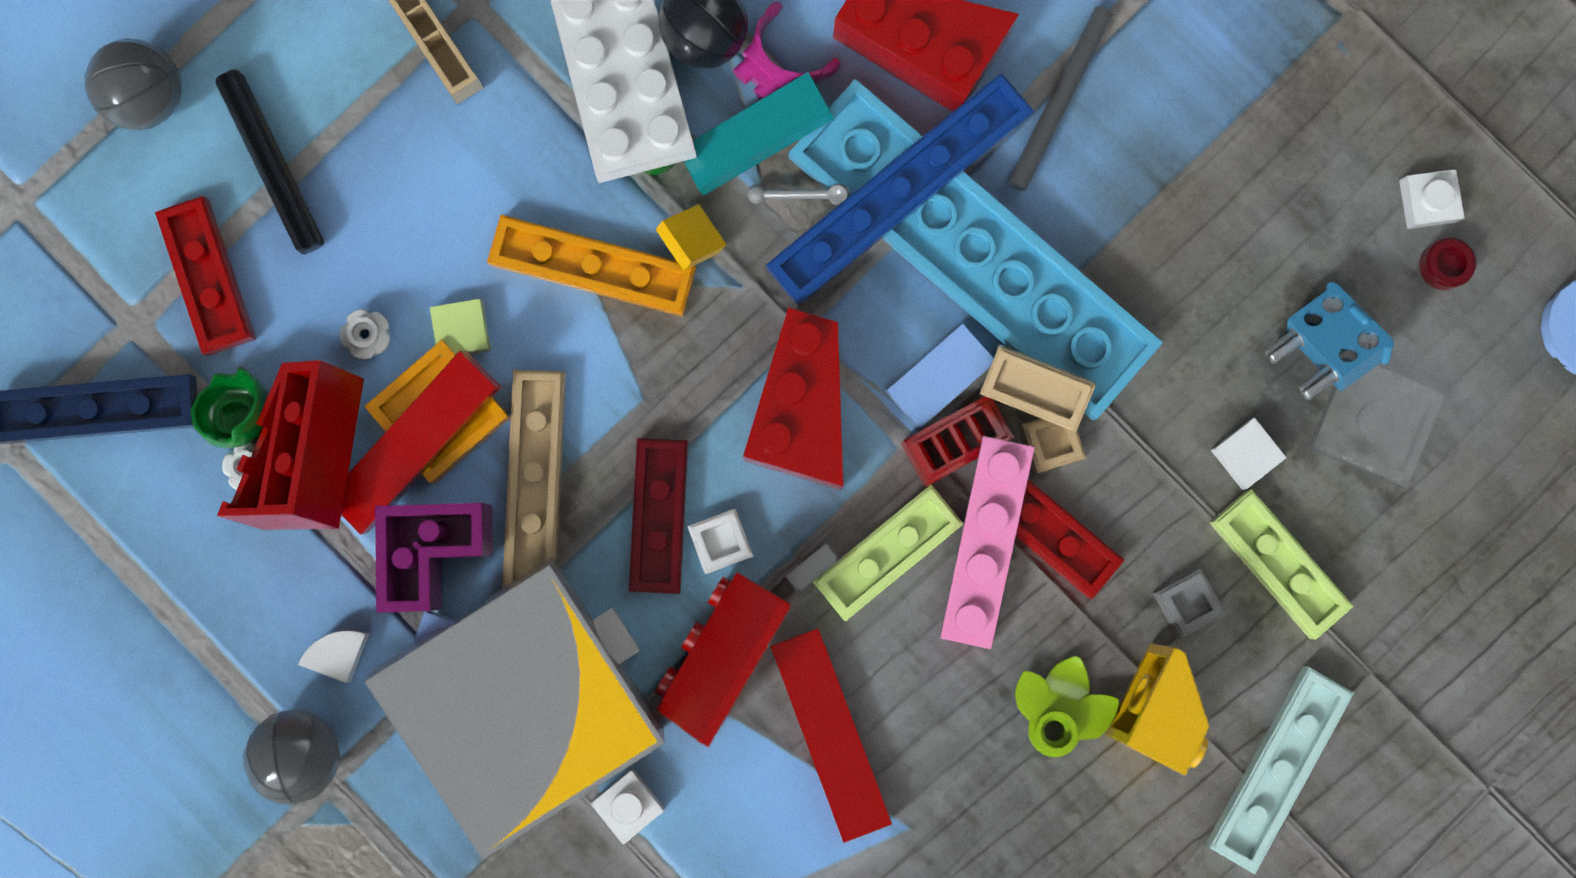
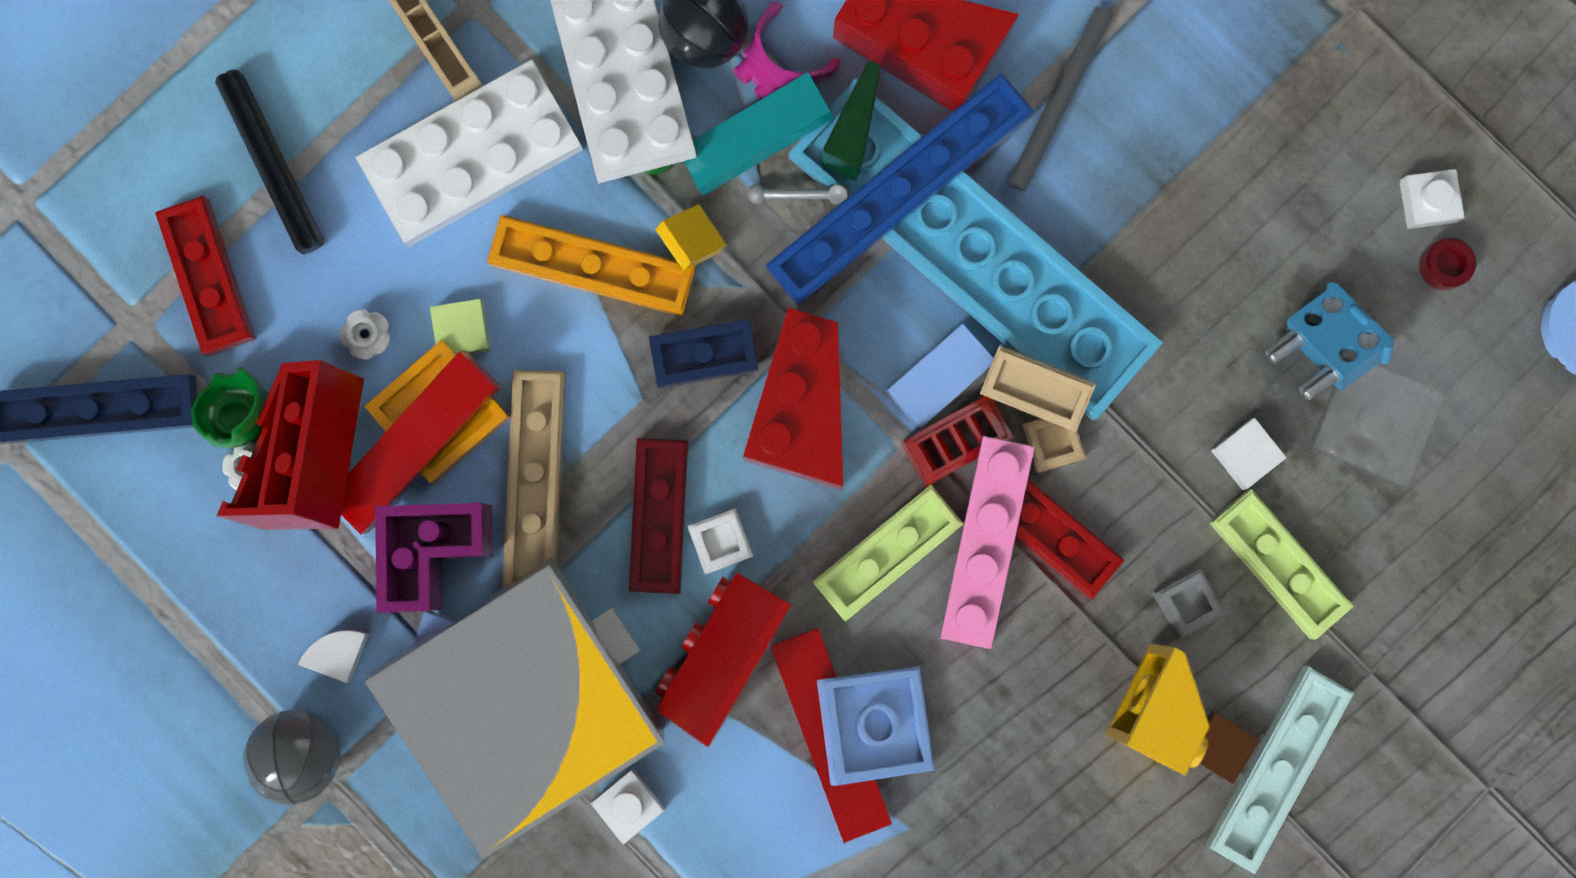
dark grey piece [84,38,182,130] -> none
light grey tile [785,544,838,591] -> none
lime plate [1015,656,1119,757] -> none
none -> white plate [355,59,583,247]
none -> dark blue plate [649,319,758,389]
none -> light blue tile [817,666,935,786]
none -> dark green slope [821,61,880,181]
none -> reddish brown tile [1199,711,1260,784]

